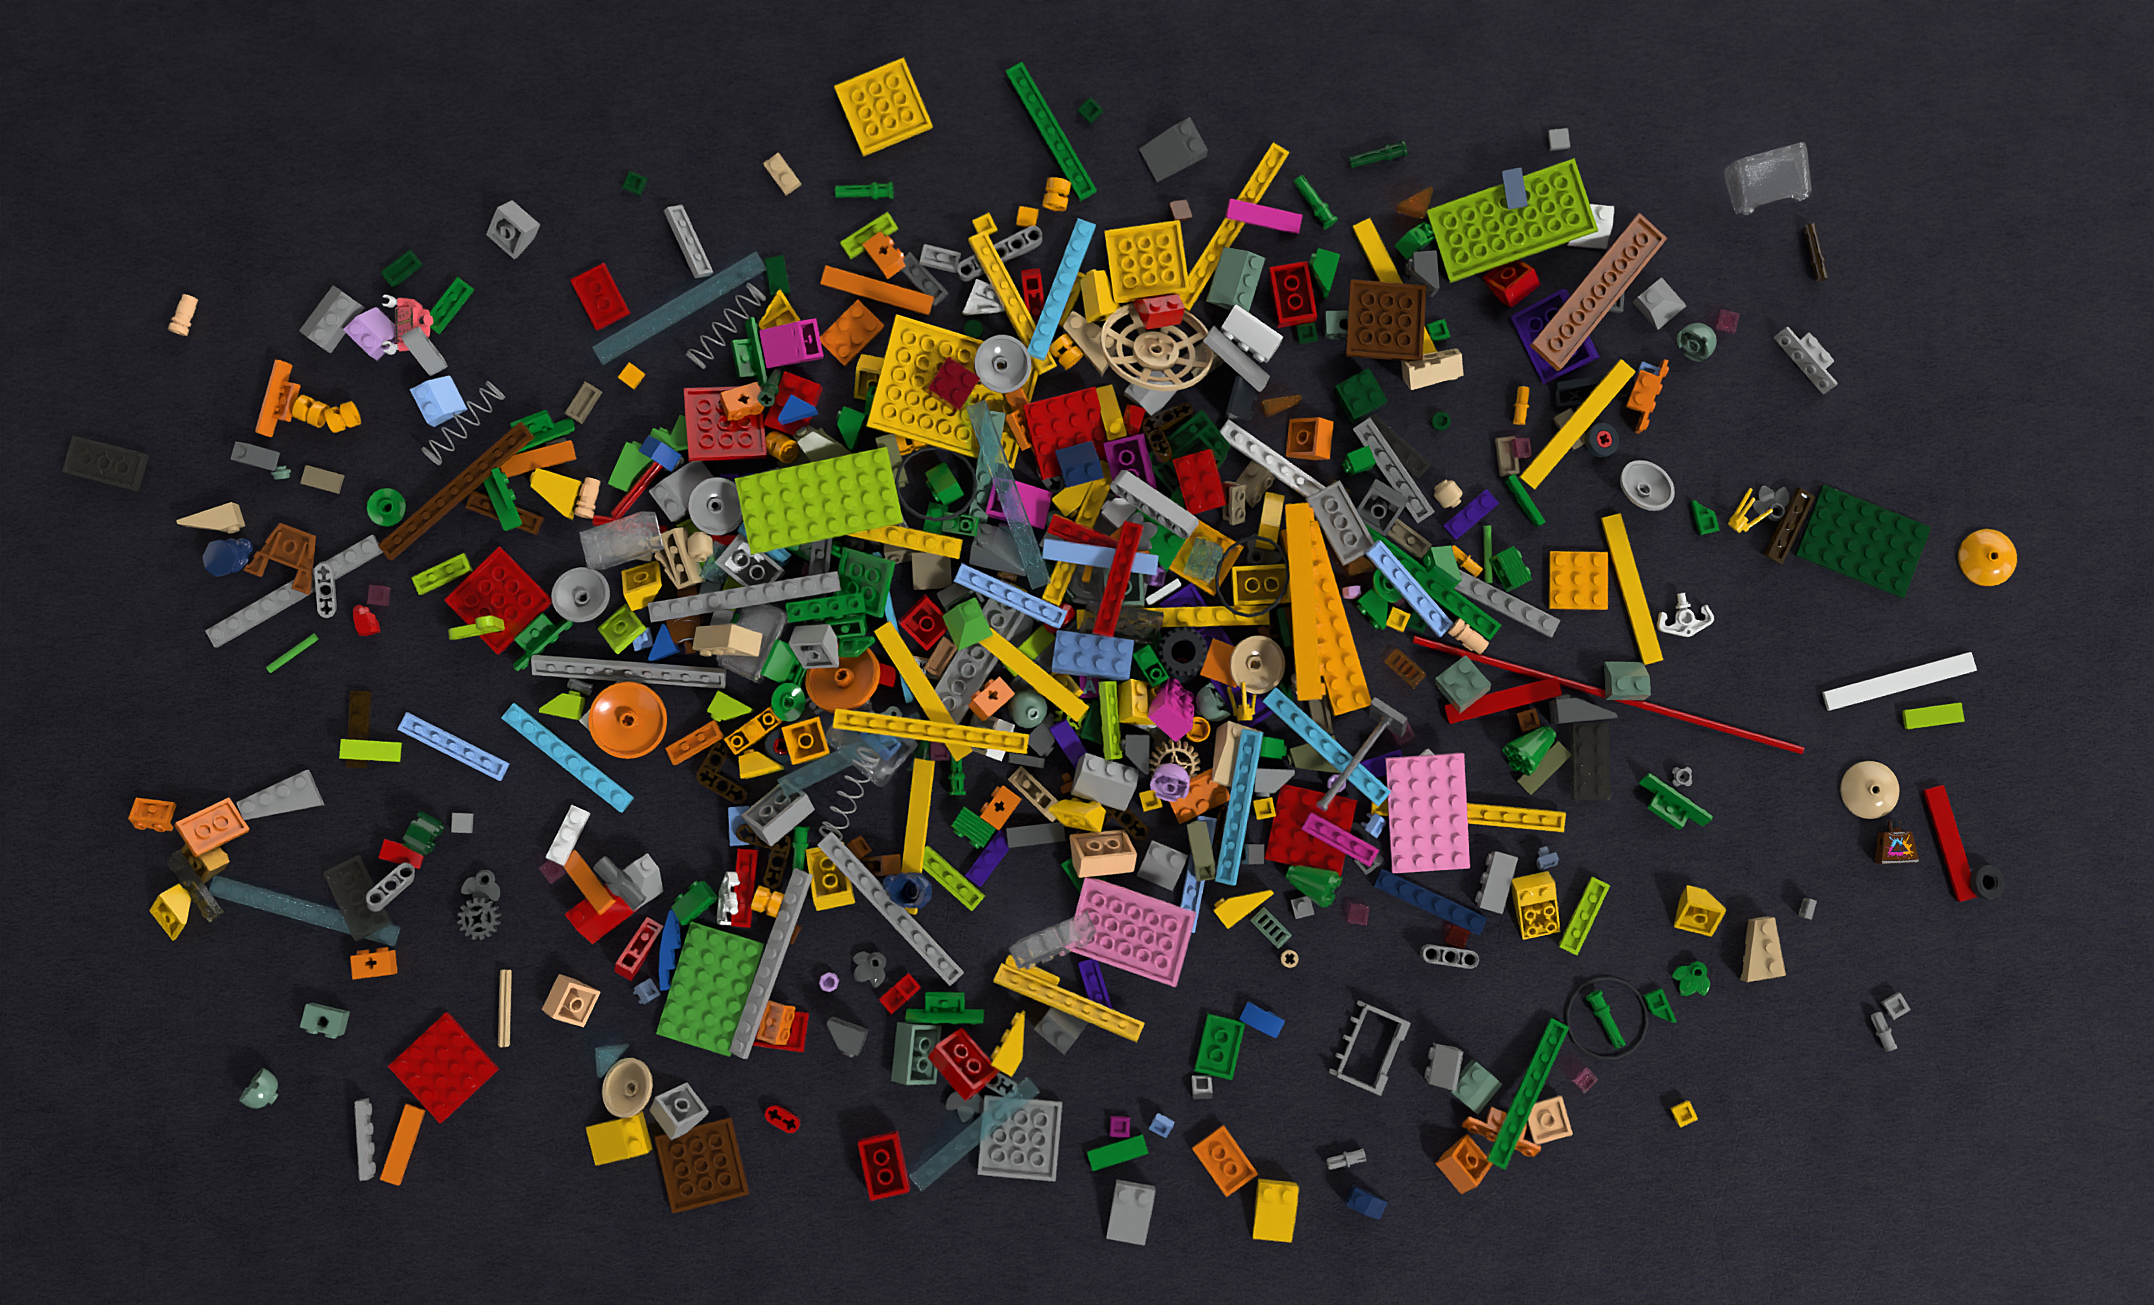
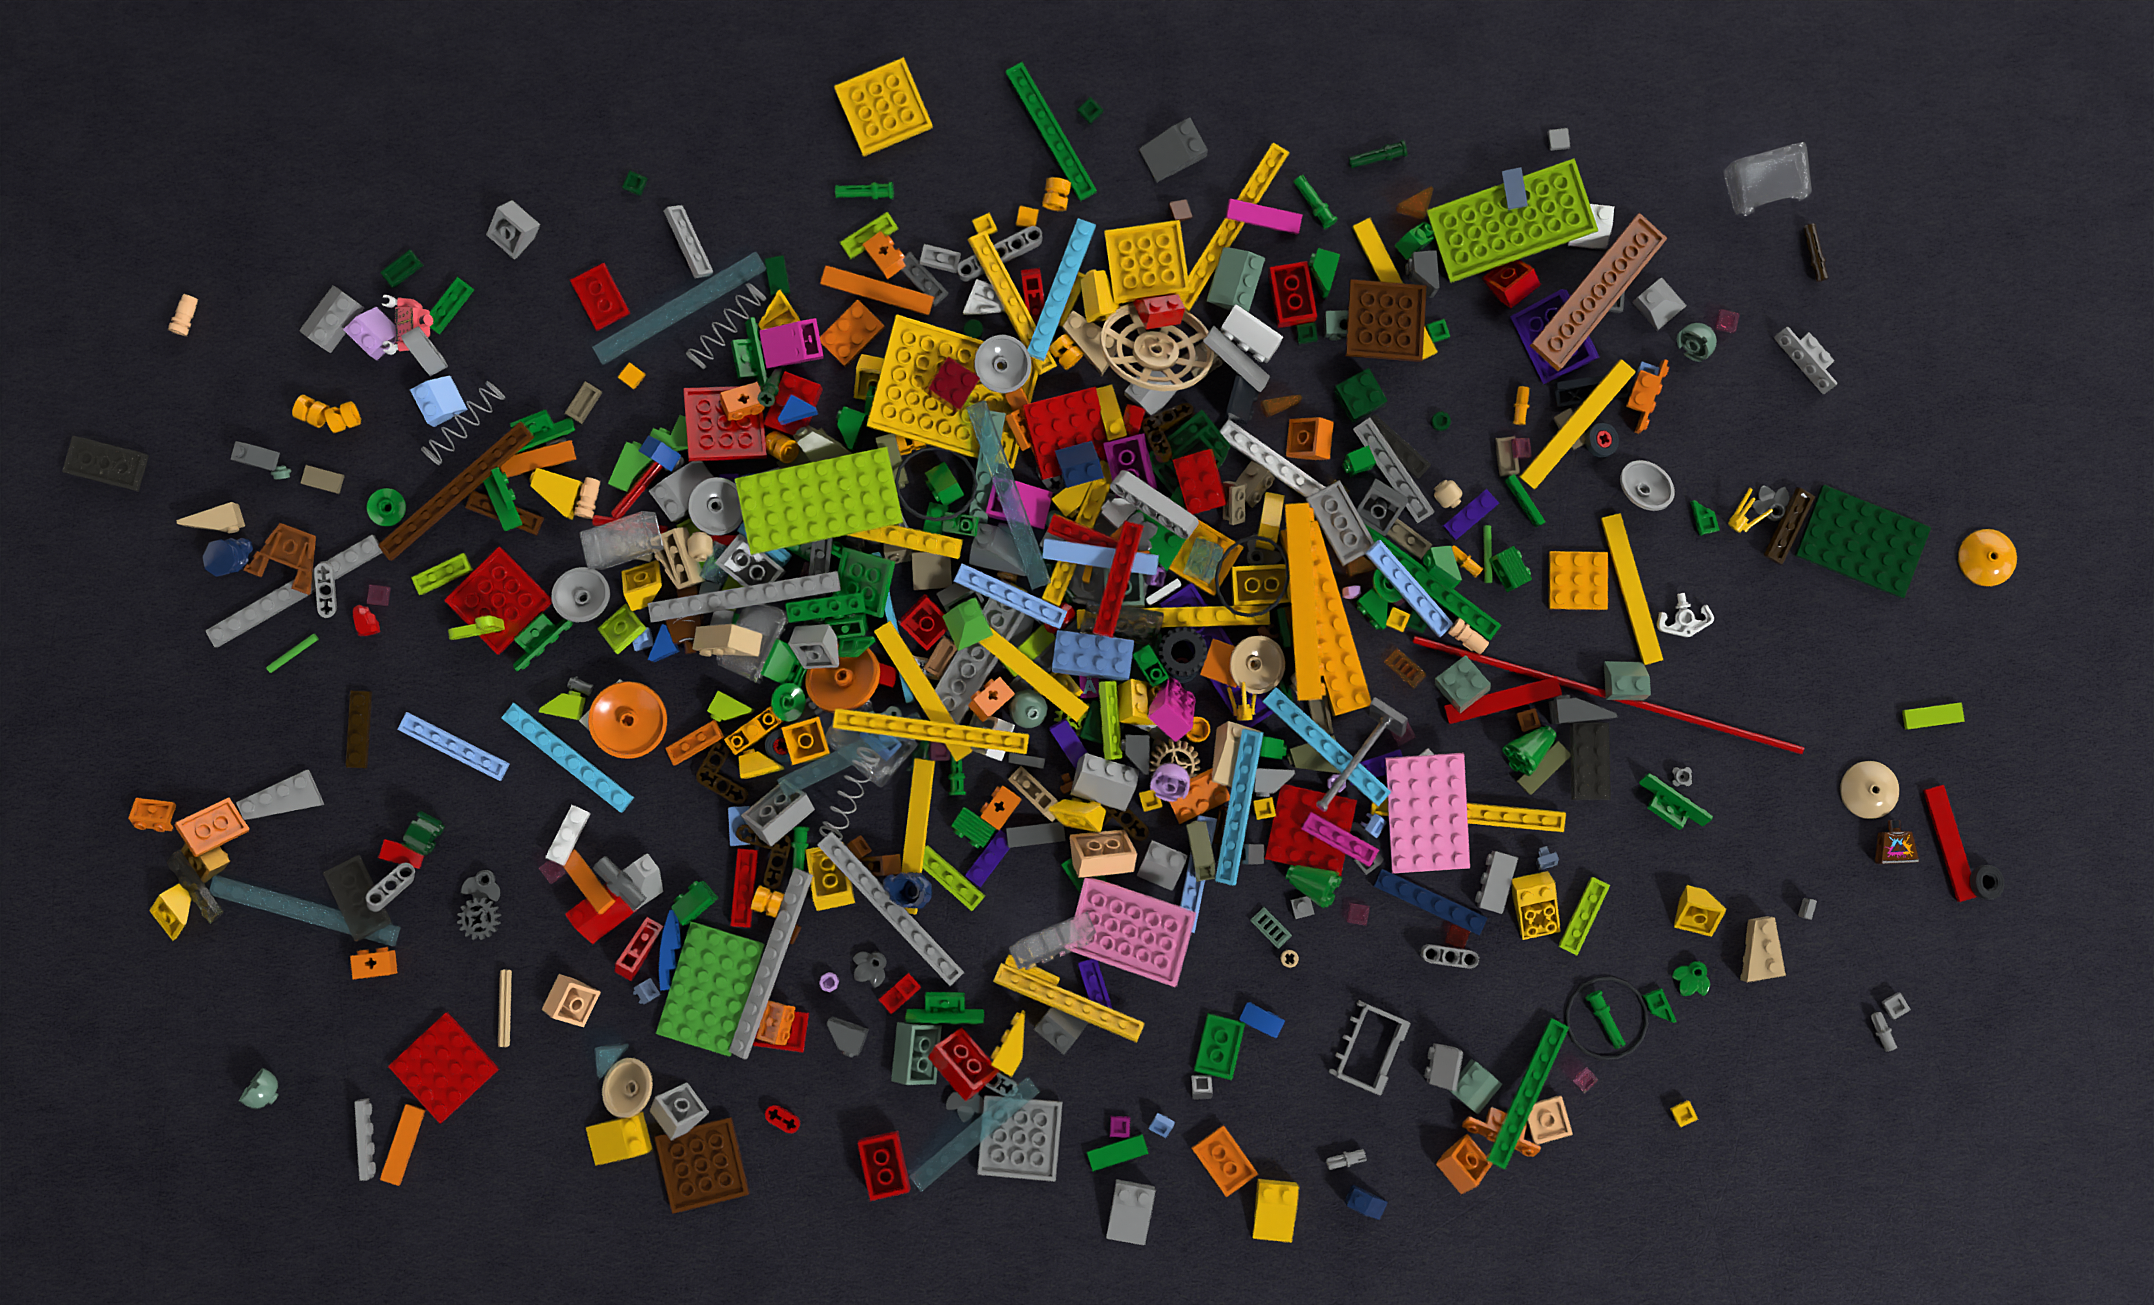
orange bracket [255,359,301,437] -> none
sand green brick [300,1003,350,1038] -> none
lime tile [340,739,402,762] -> none
light grey tile [451,813,473,833] -> none
light grey plate [531,655,726,689] -> none
white piece [717,872,740,925] -> none
tan plate [763,153,801,195] -> none
dark grey slope [1028,713,1055,757] -> none
sand green cylinder [1195,683,1231,722] -> none
yellow slope [1213,890,1274,929] -> none
tan wedge [1401,349,1463,390] -> none
light grey plate [1454,570,1560,638] -> none
white tile [1822,652,1977,711] -> none

